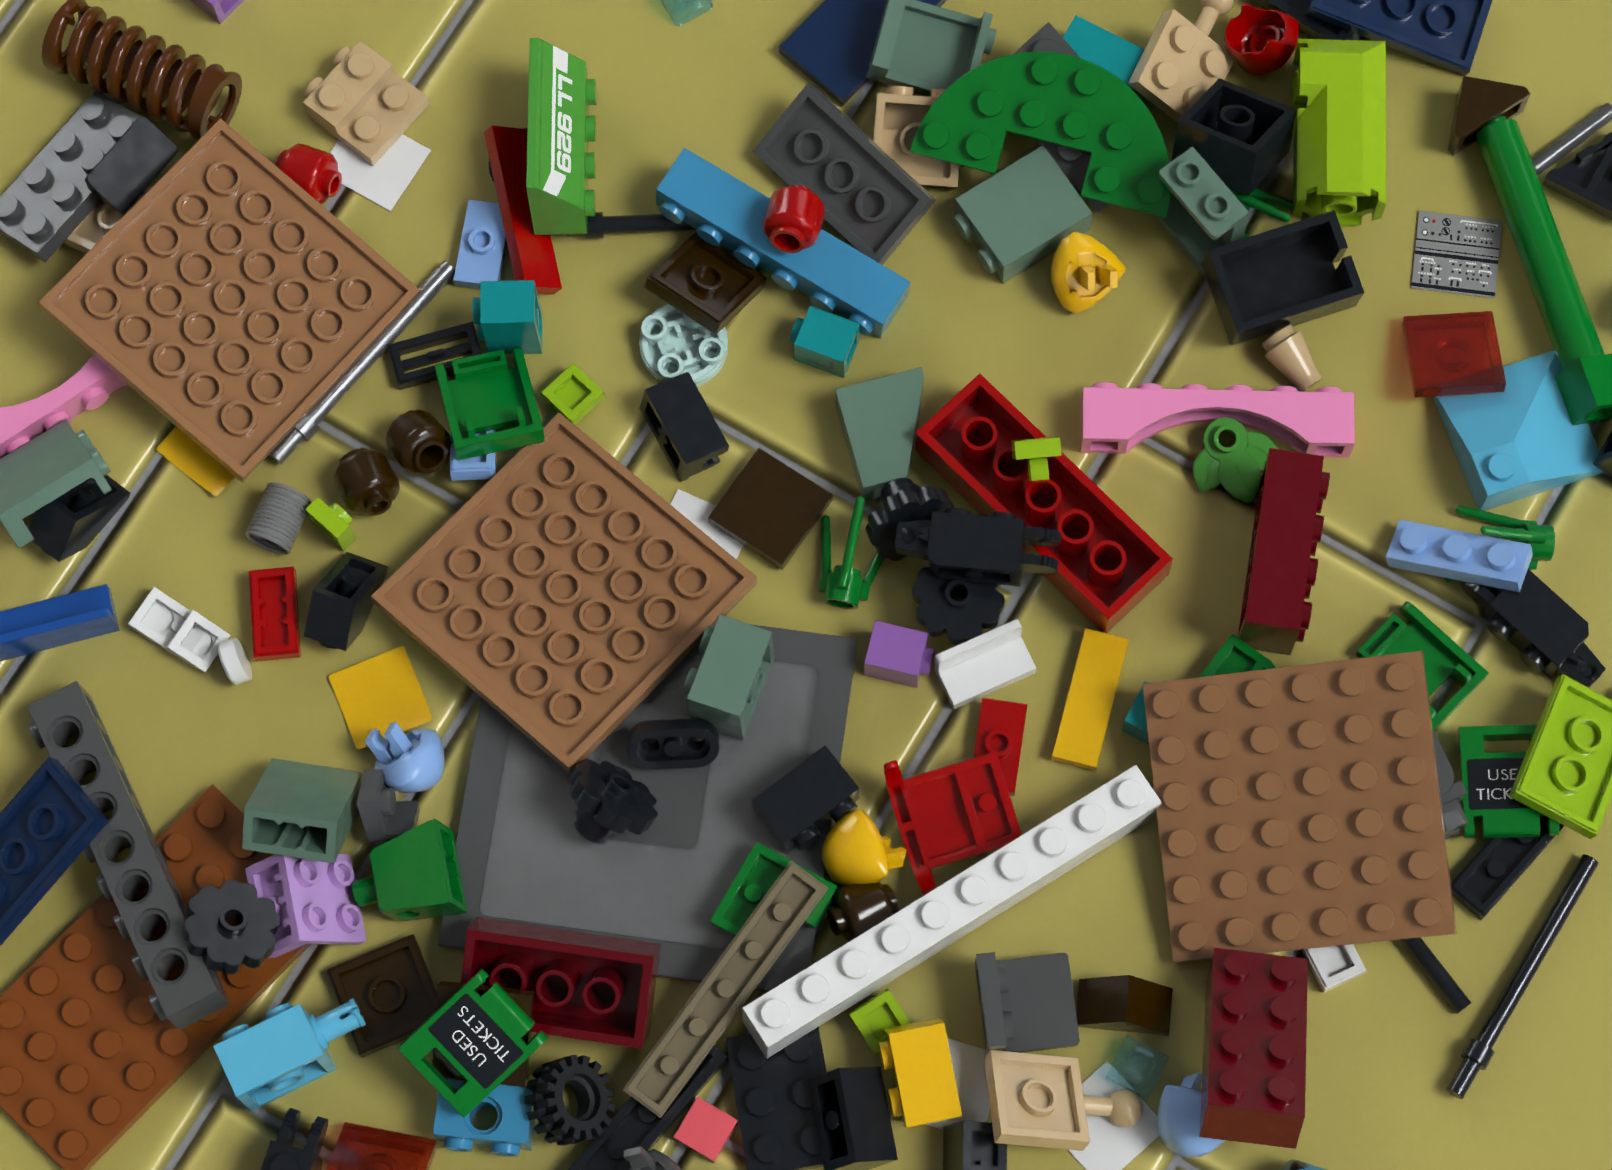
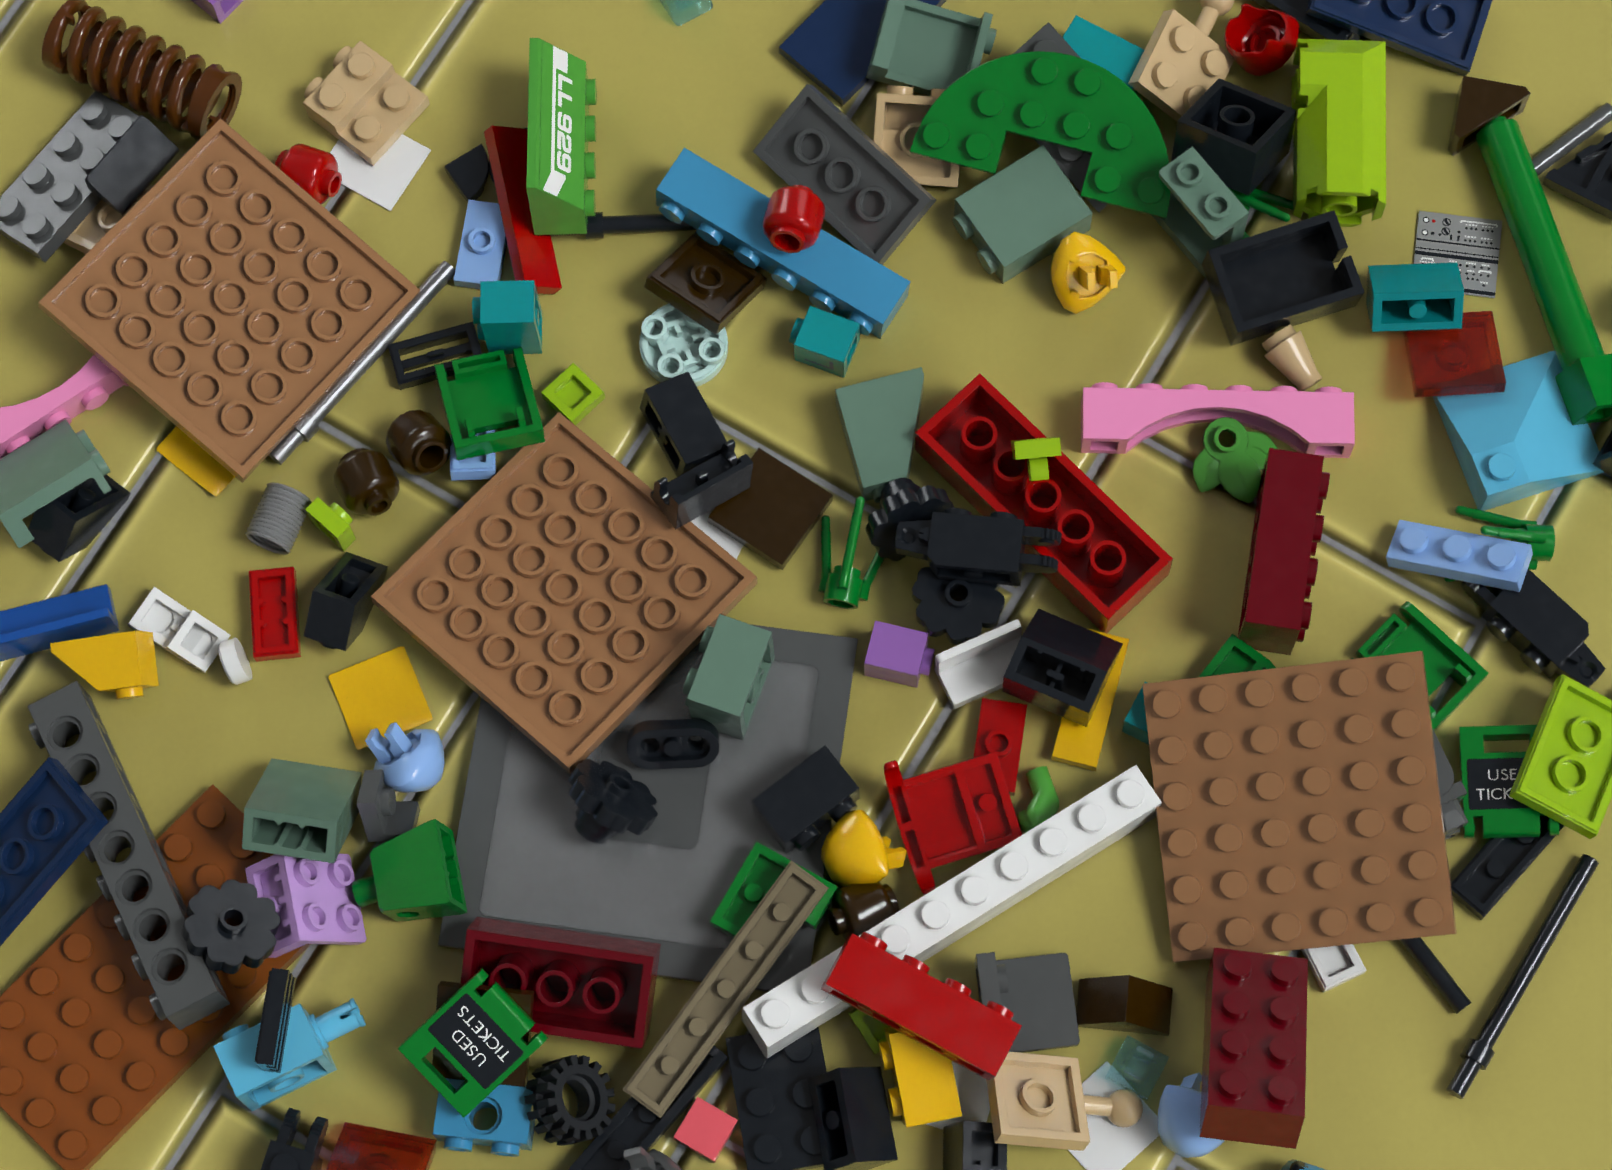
dark brown tile [327,934,437,1058] -> none
none -> yellow slope [50,630,159,700]
none -> black tile [255,968,296,1073]
none -> black tile [445,144,489,203]
none -> black hinge [650,439,753,530]
none -> red brick [821,932,1022,1080]
none -> black slope [1002,609,1123,727]
none -> bright green arm [1017,766,1059,833]
none -> teal brick [1366,262,1464,332]

